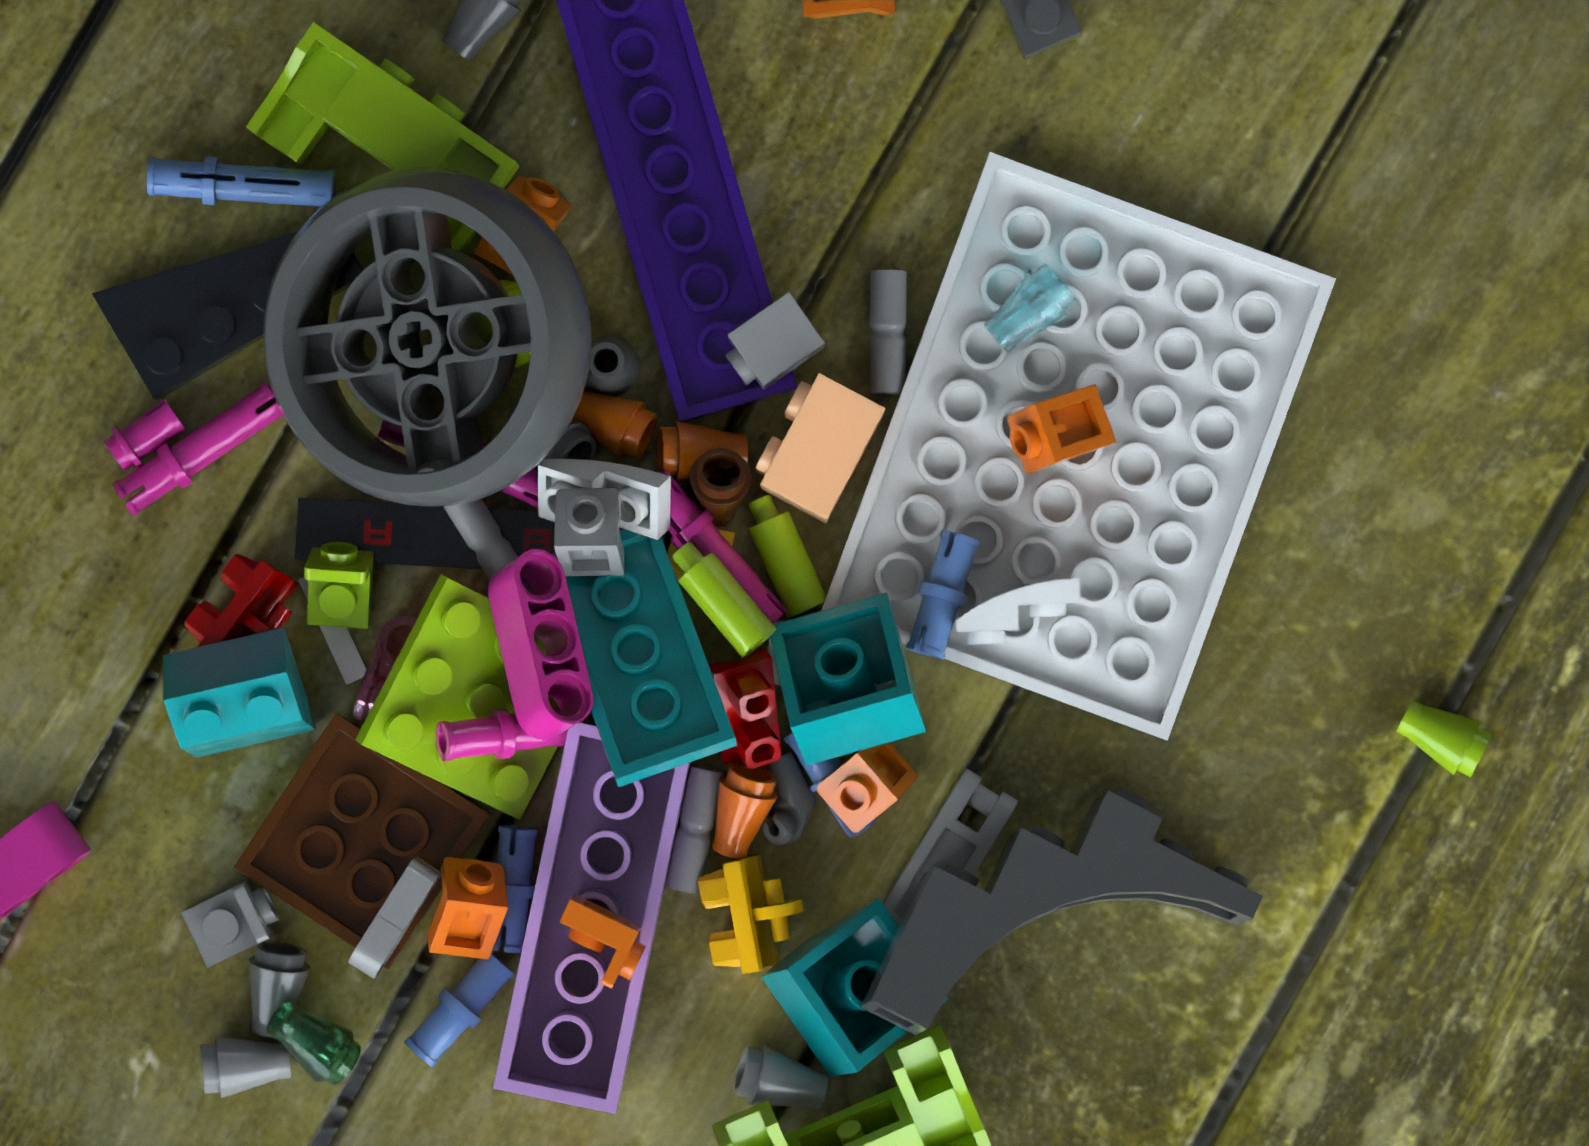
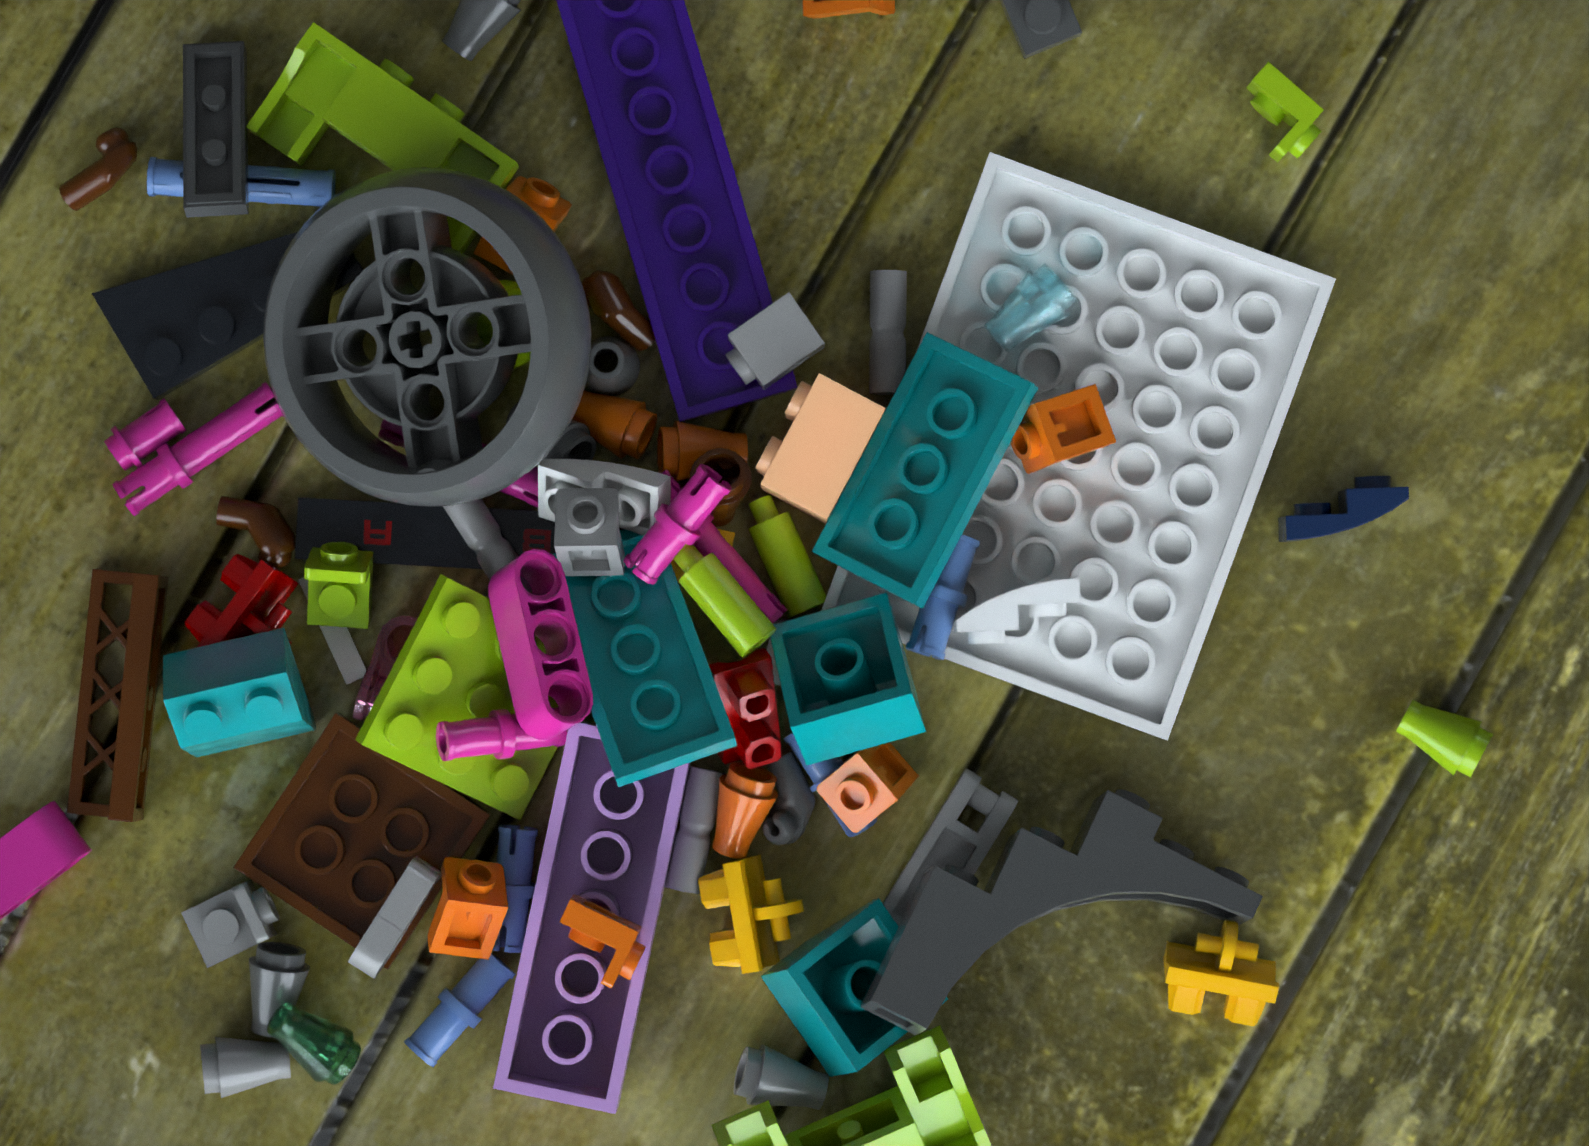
none -> reddish brown arm [59,127,137,211]
none -> reddish brown fence [67,569,169,822]
none -> dark grey tile [183,41,249,218]
none -> reddish brown arm [216,496,296,568]
none -> reddish brown arm [581,270,655,352]
none -> dark pink pin [623,464,732,585]
none -> teal plate [812,332,1039,609]
none -> yellow hips [1164,920,1279,1026]
none -> lime bracket [1246,61,1324,163]
none -> dark blue slope [1278,476,1409,542]

